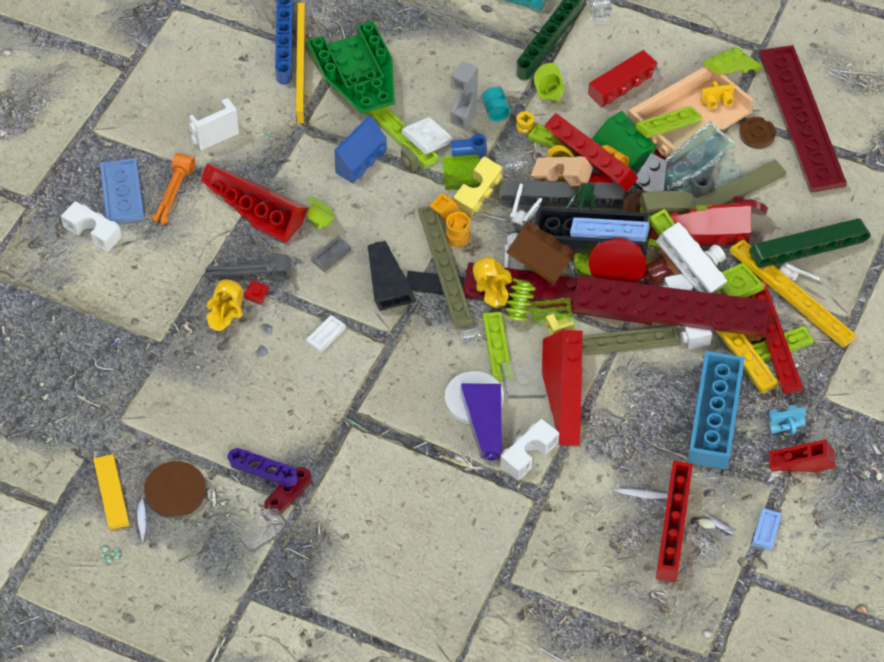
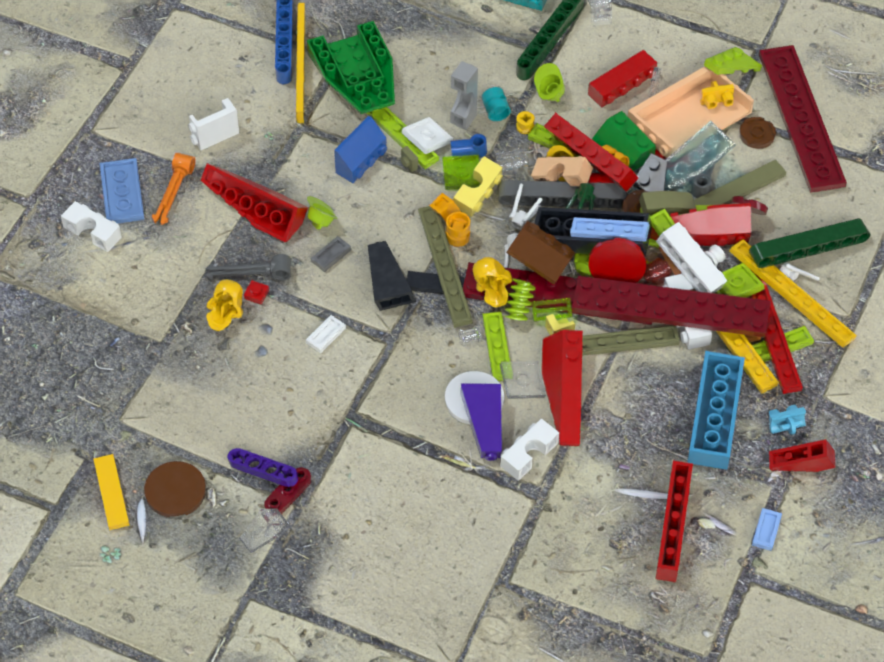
lime tile [636,106,702,138] -> none

